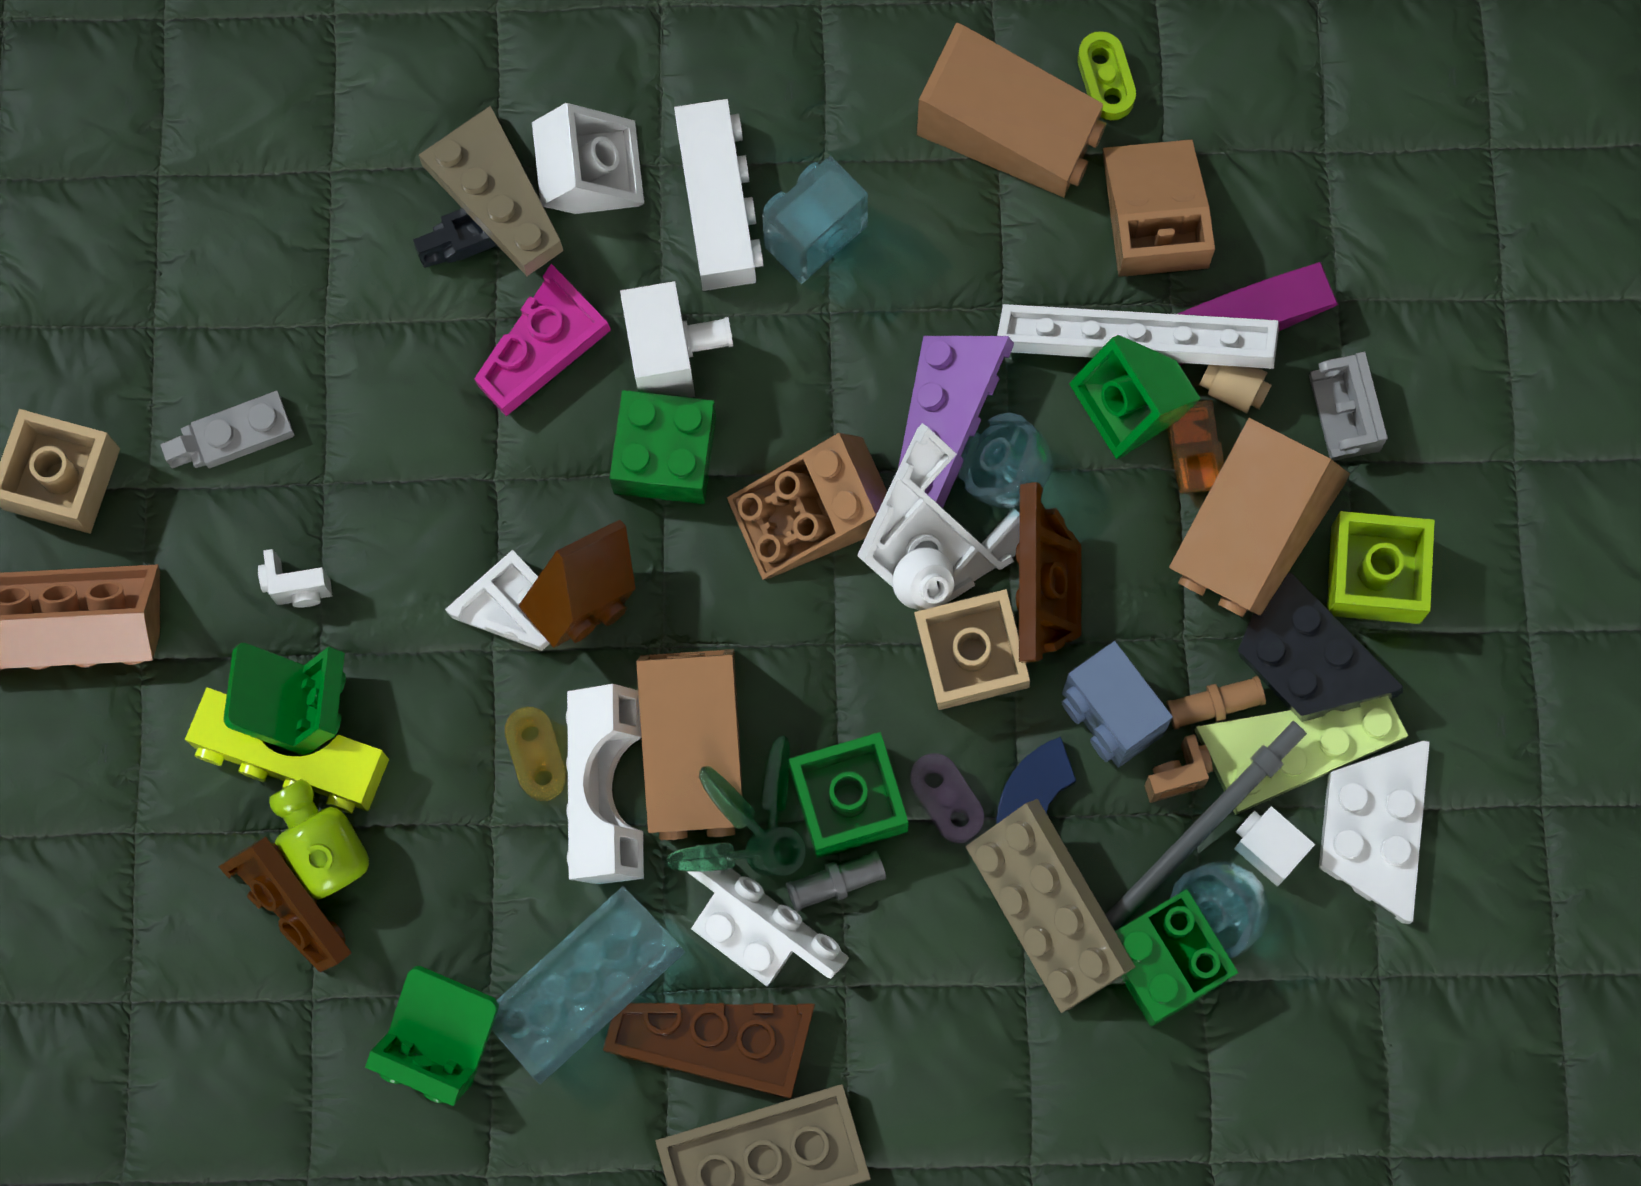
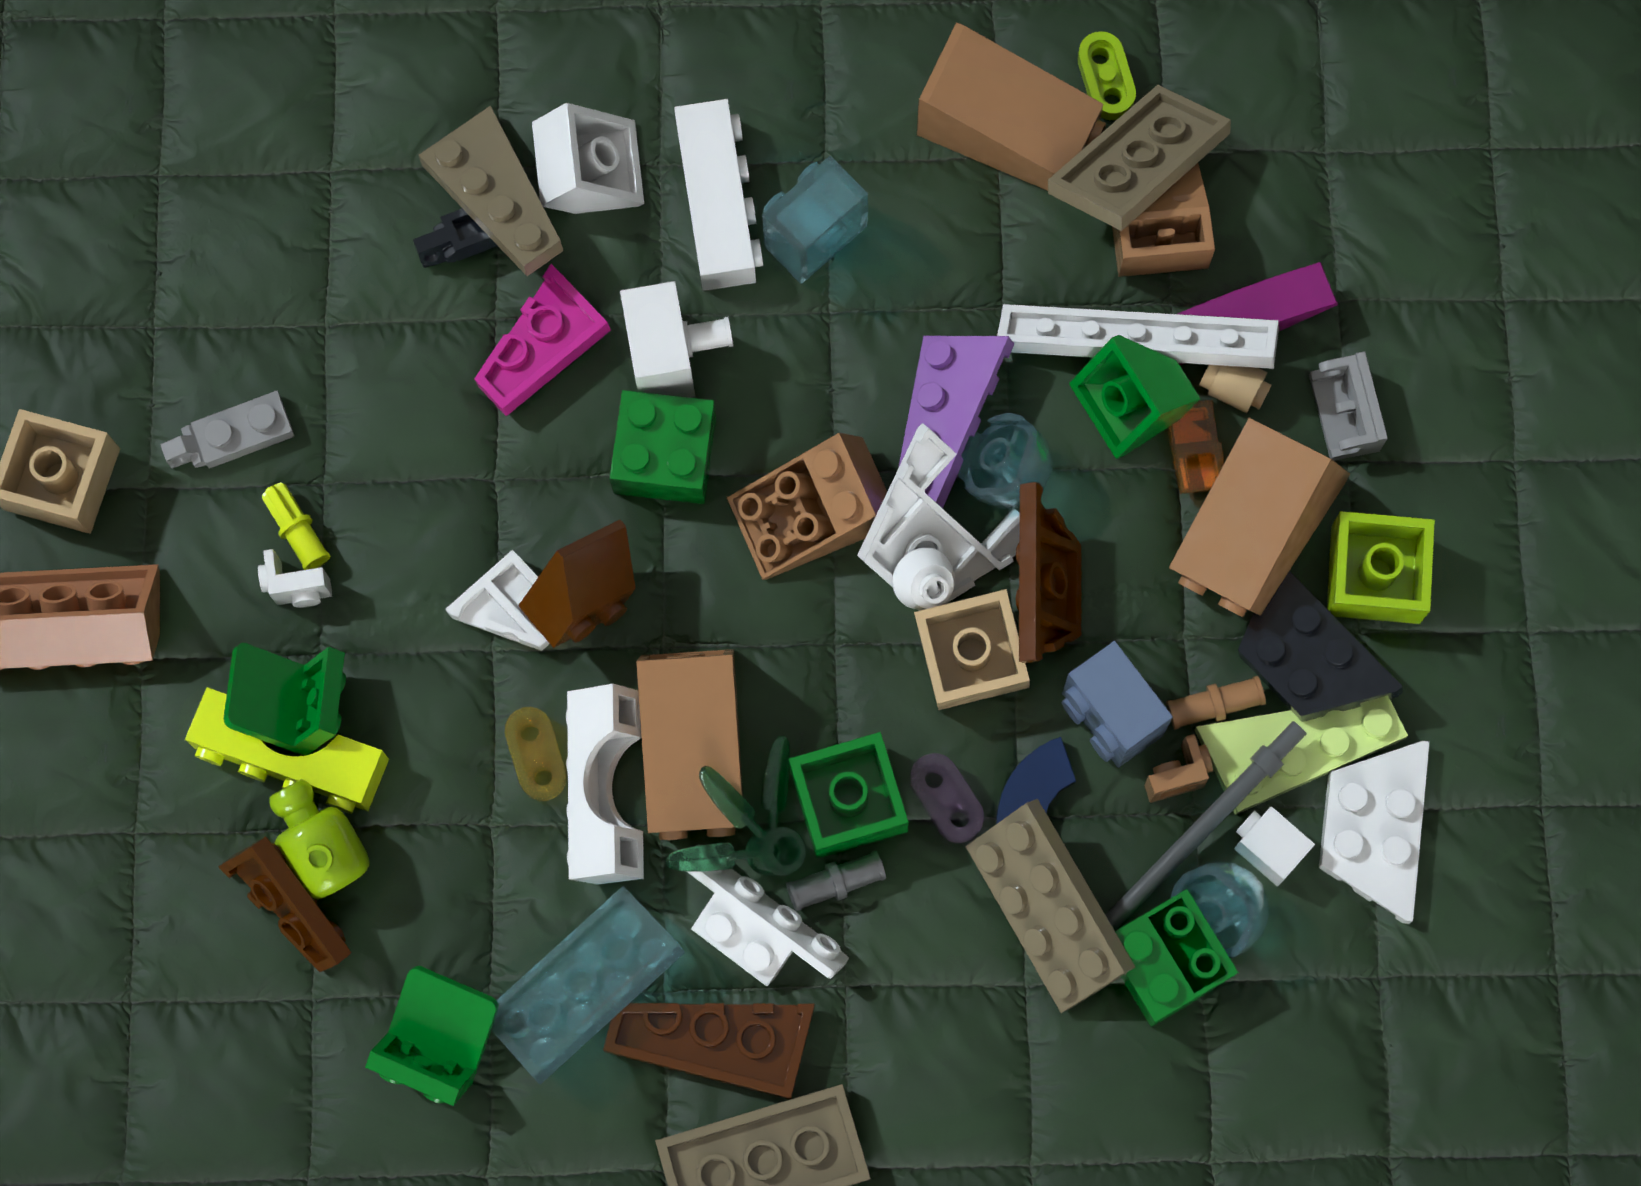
none -> neon yellow axle [262,482,331,570]
none -> dark tan plate [1048,85,1231,231]

